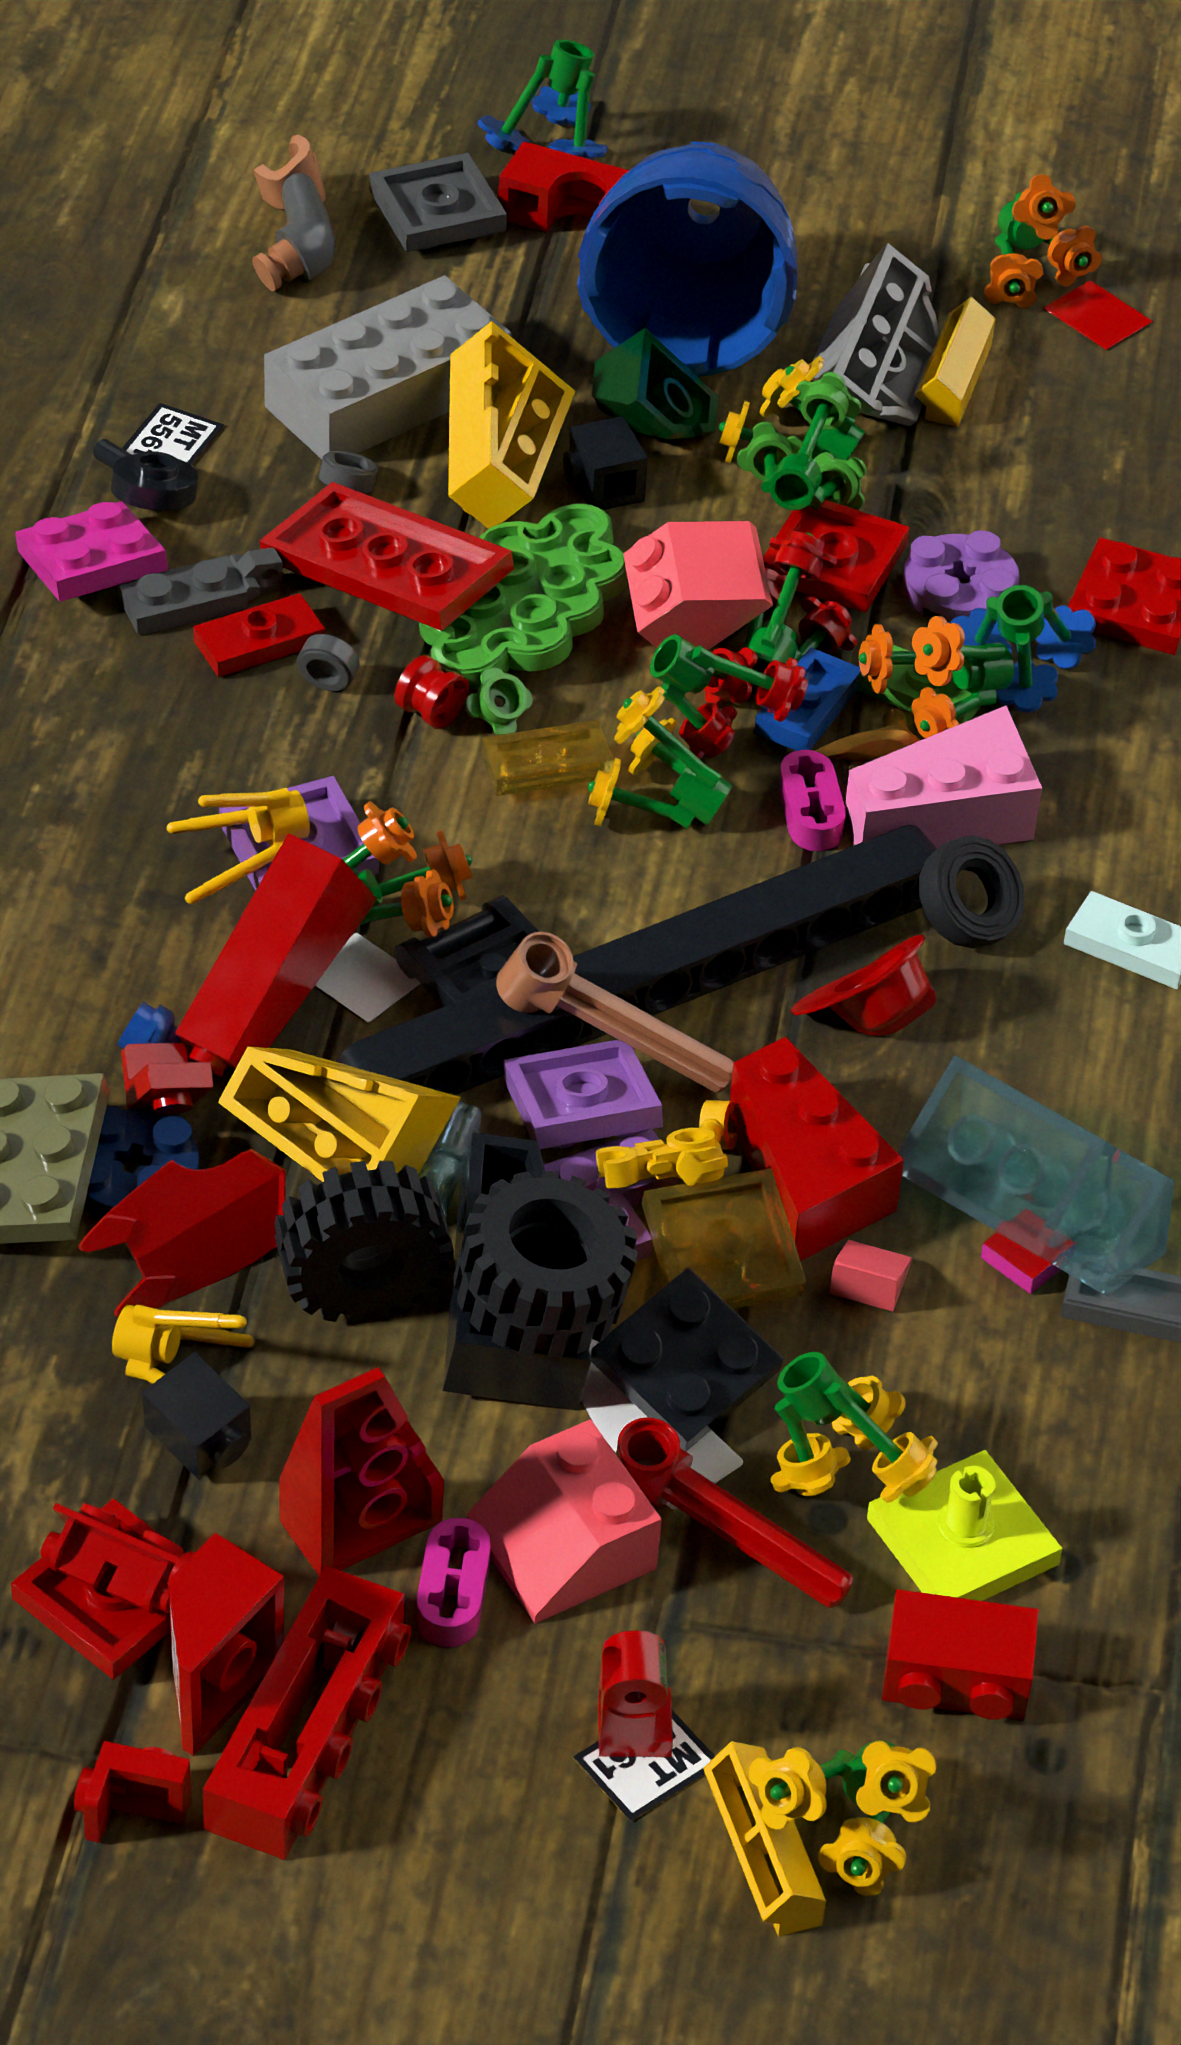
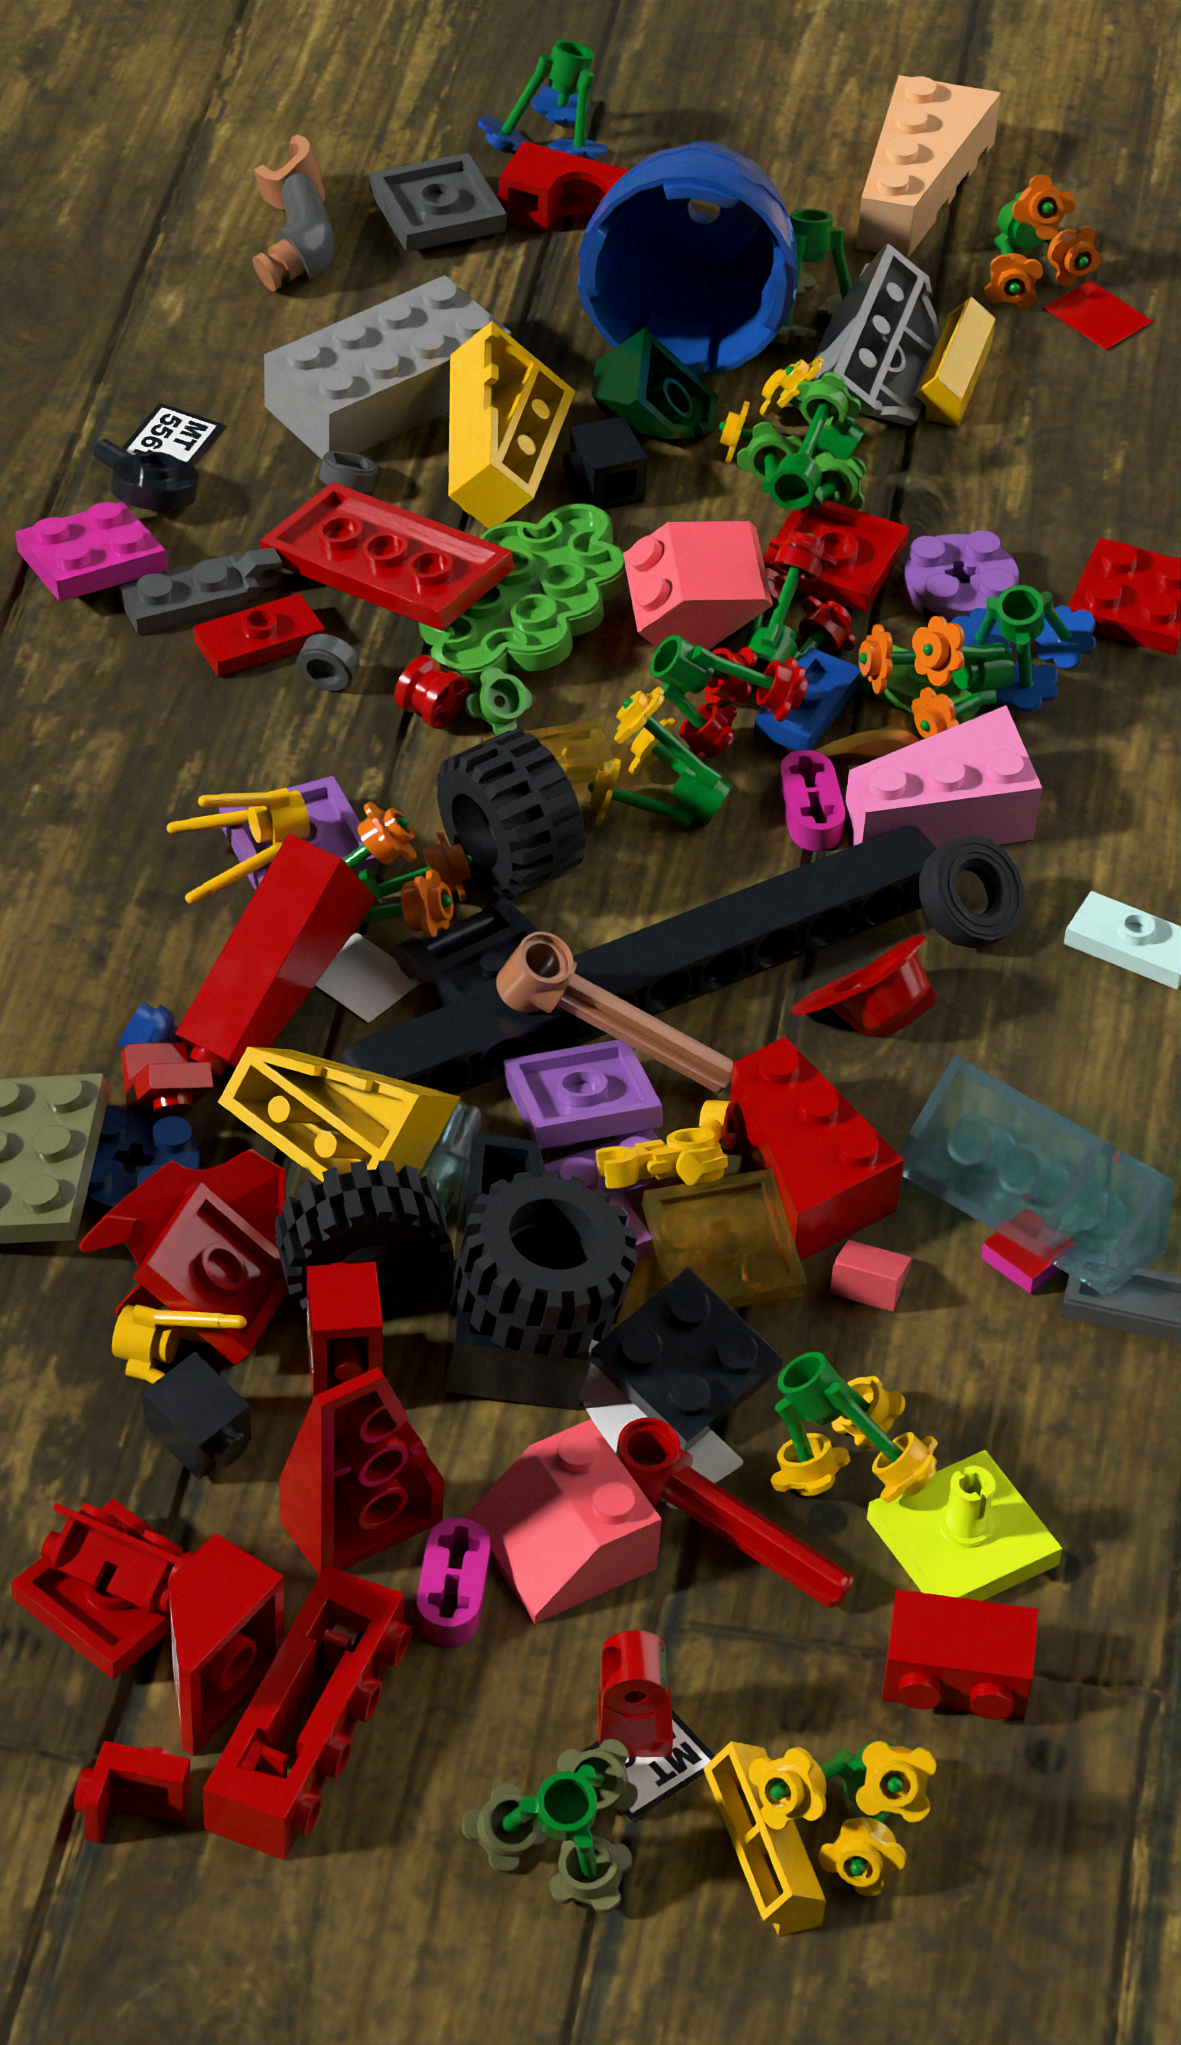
none -> red plate [132,1182,288,1365]
none -> red brick [307,1262,383,1400]
none -> black tyre [436,729,586,900]
none -> olive plant [461,1739,638,1913]
none -> green plant [772,209,852,347]
none -> light nougat wedge [856,75,1001,258]

